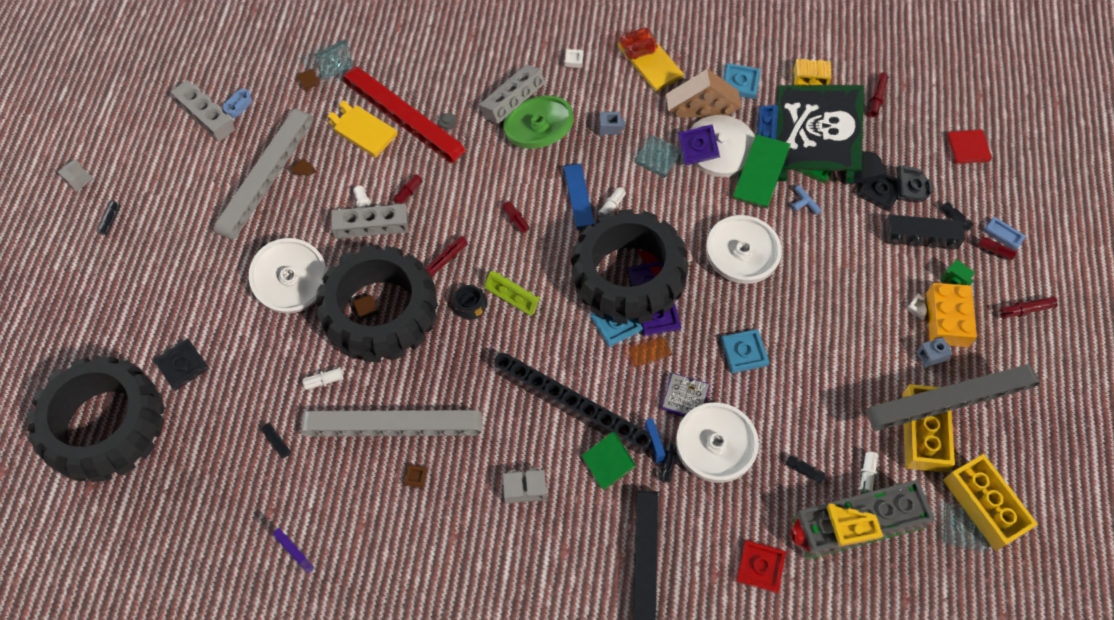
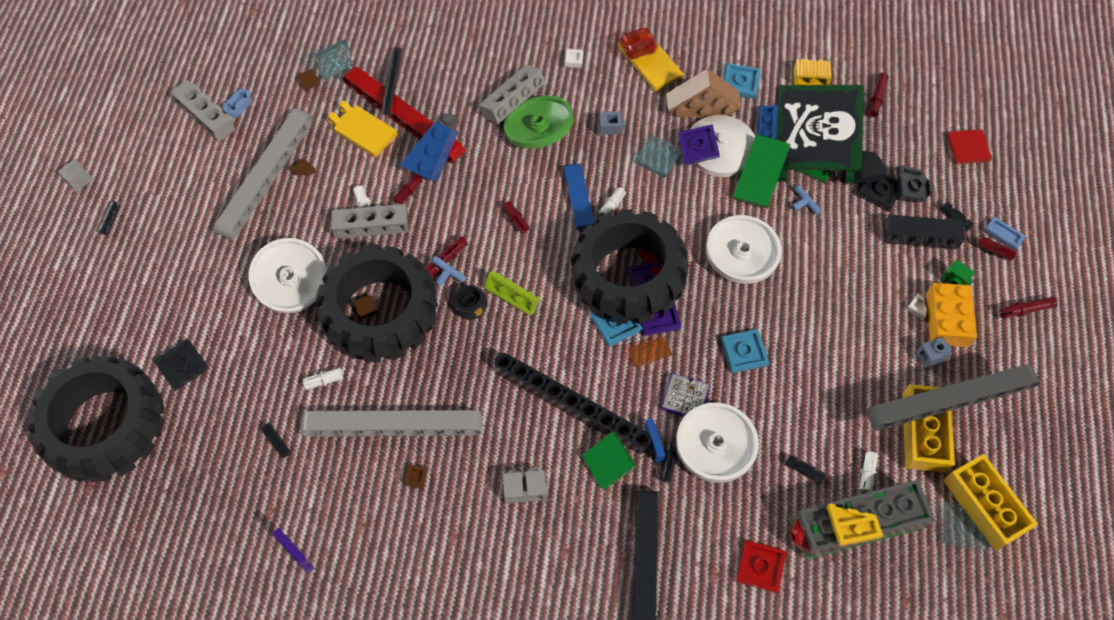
none -> black axle [381,46,402,116]
none -> blue wedge [400,122,459,181]
none -> medium blue piece [432,256,466,286]

